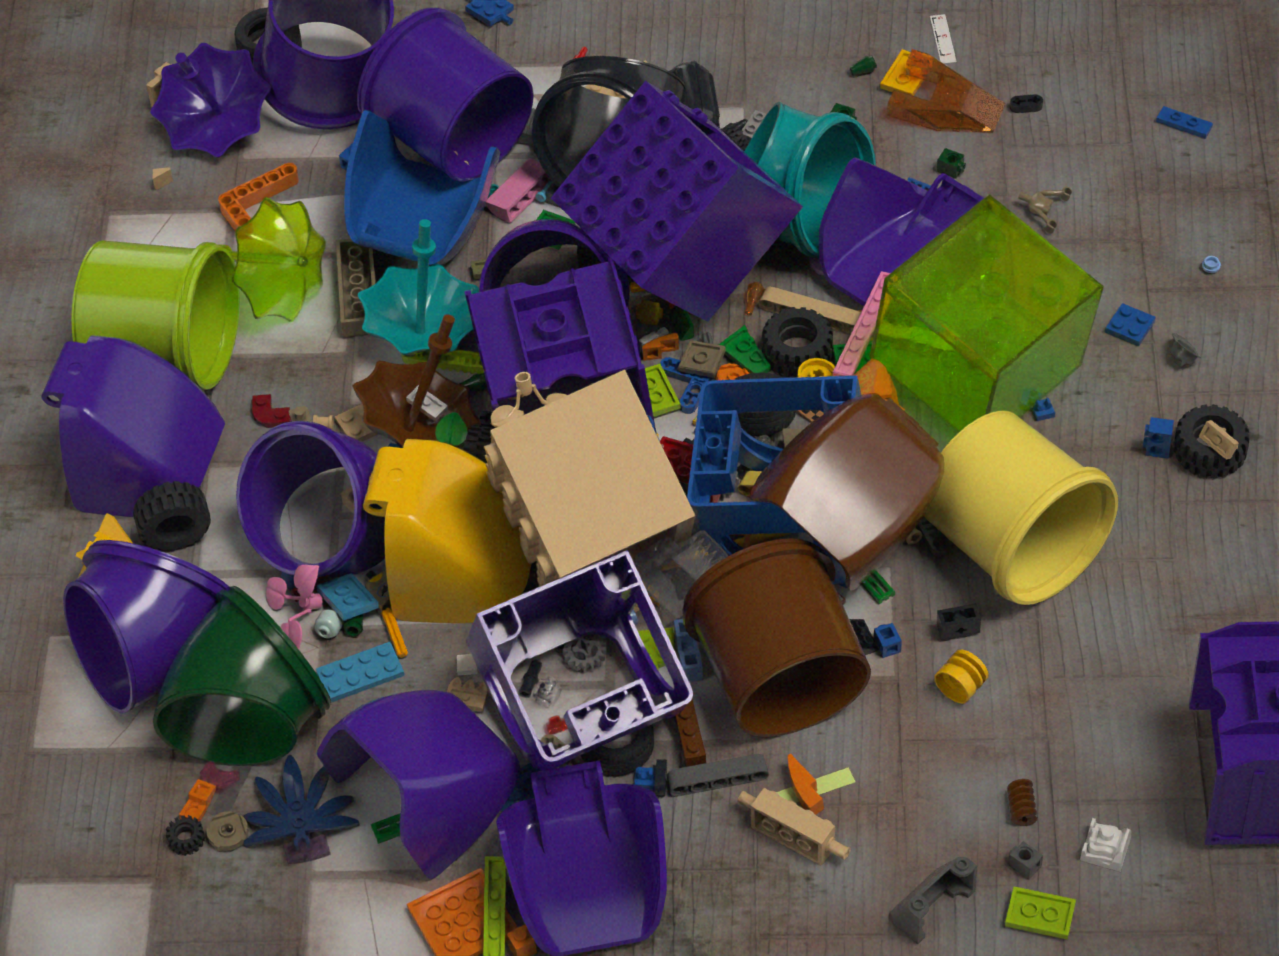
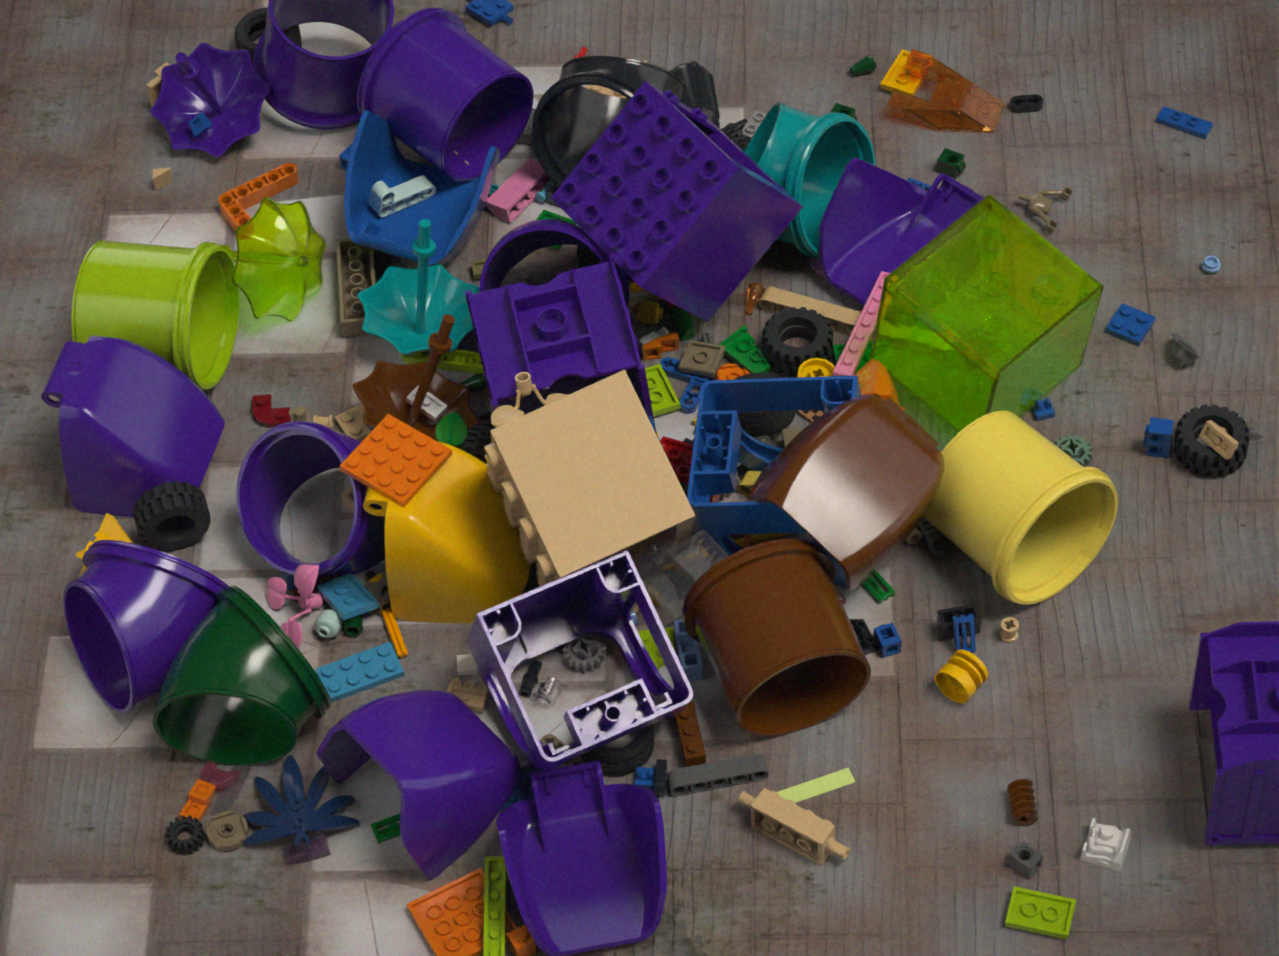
clear red plate [545,715,568,735] -> none
orange slope [788,753,824,815] -> none
dark grey windscreen [891,857,977,944] -> none
white sticker [930,14,956,64] -> none
none -> blue tile [188,113,213,137]
none -> orange plate [339,414,452,507]
none -> light aqua beam [369,175,436,217]
none -> blue tile [953,614,976,652]
none -> tan bush [1000,617,1019,643]
none -> sand green gear [1054,433,1093,467]

